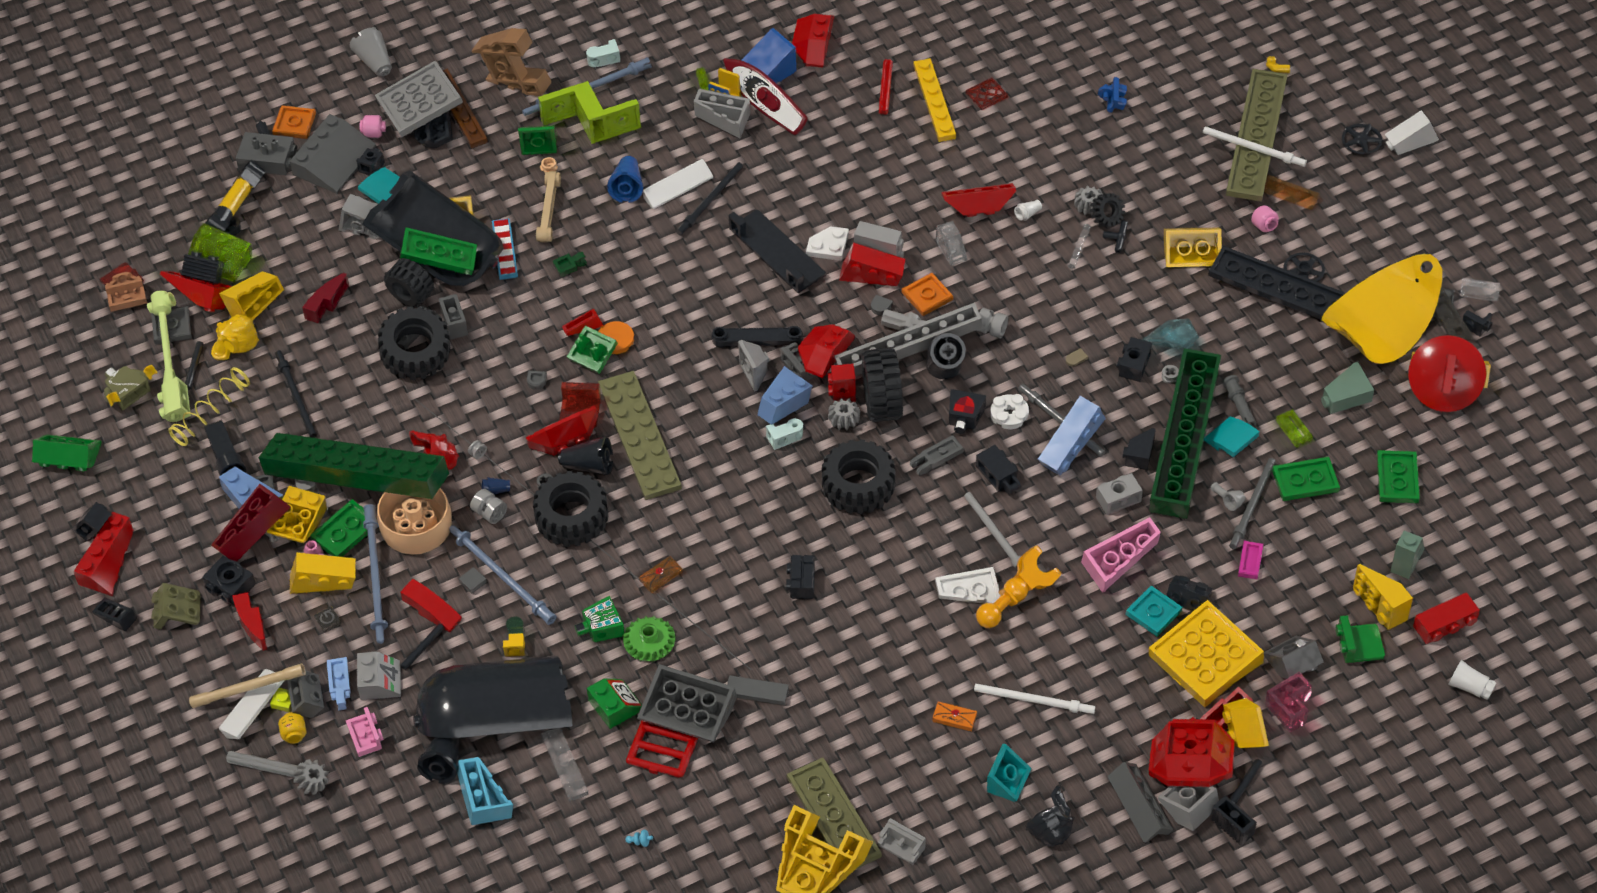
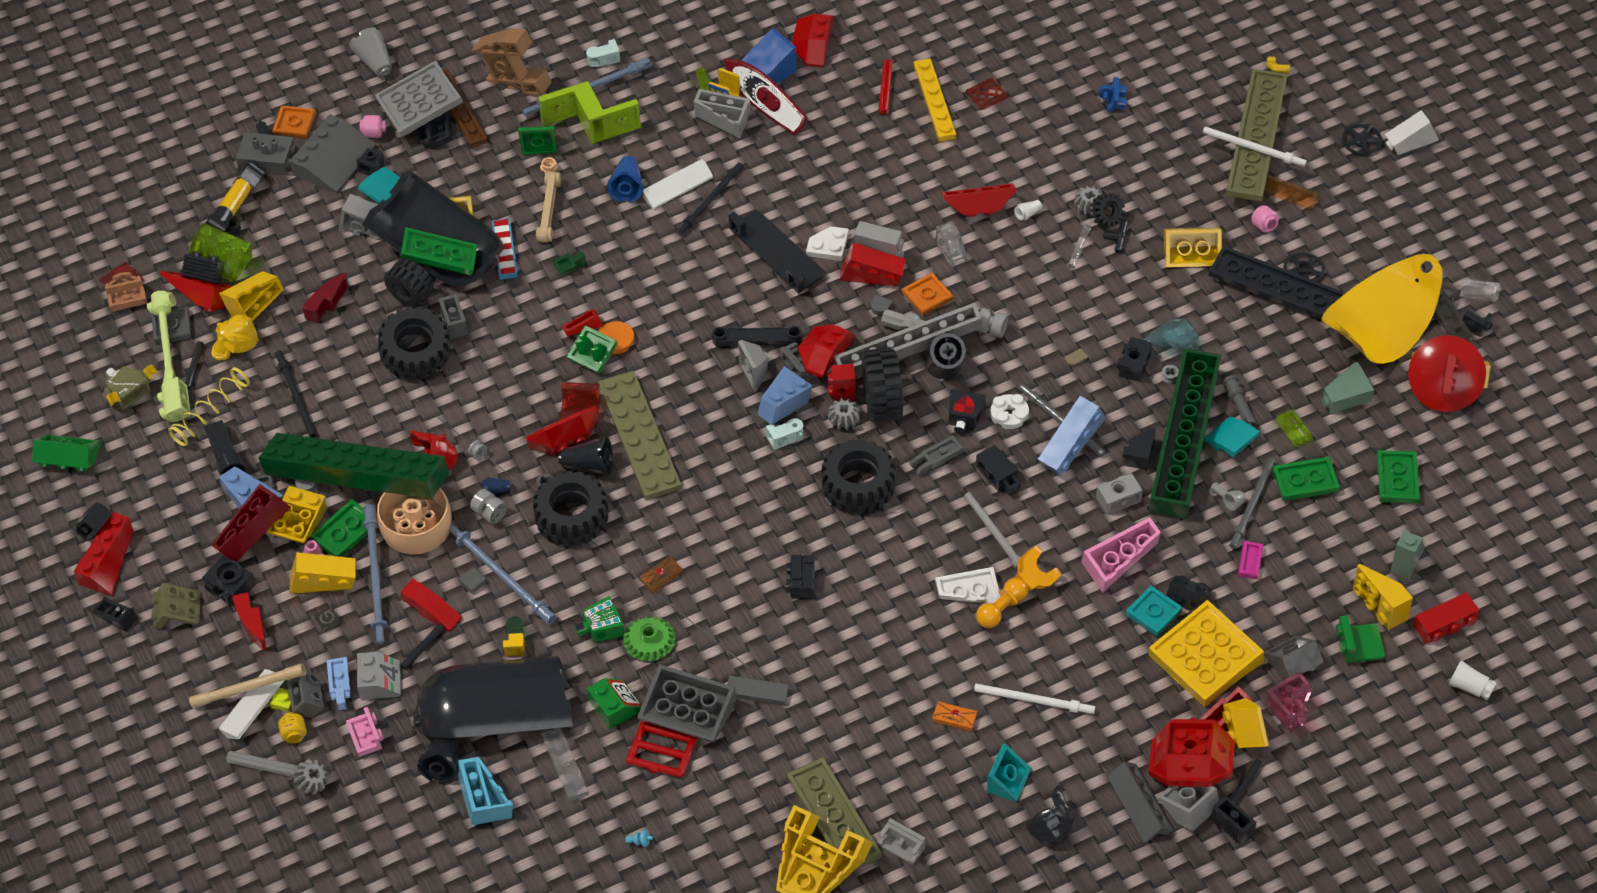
dark grey tile [527,370,547,390] -> none

